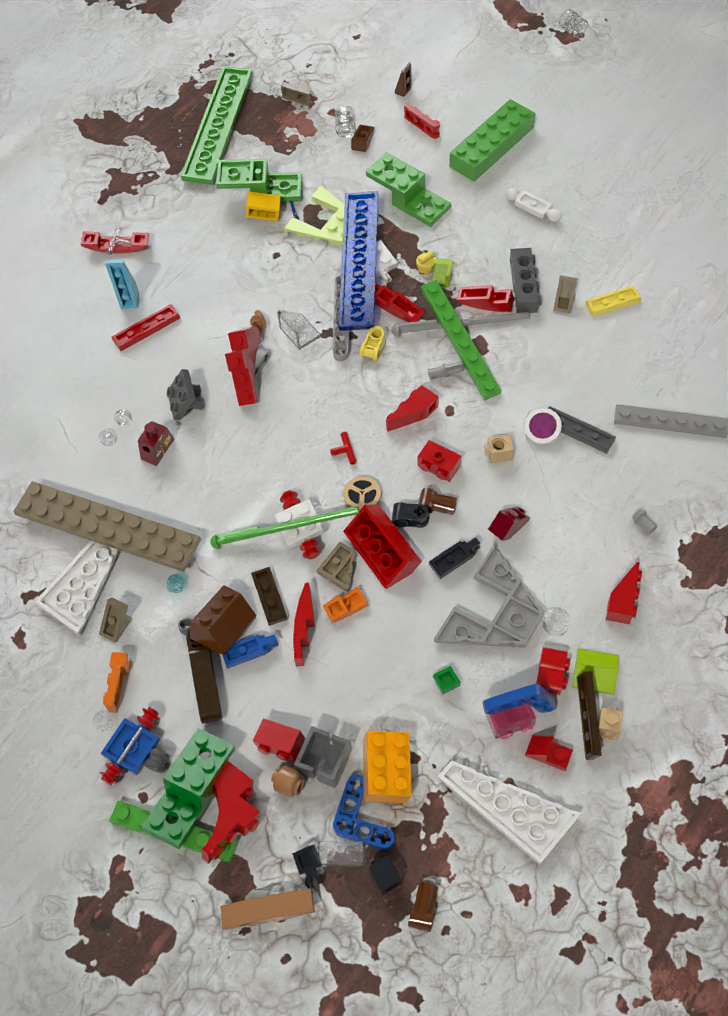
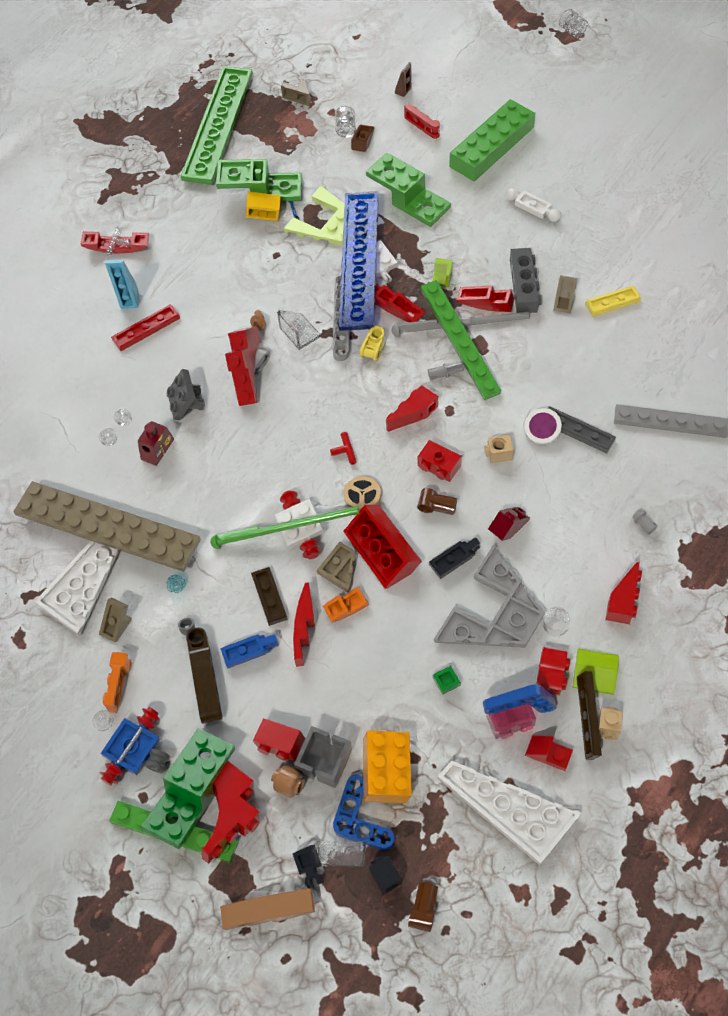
reddish brown slope [190,585,256,655] -> none
black piece [392,502,429,528] -> none
light yellow piece [416,251,435,275] -> none

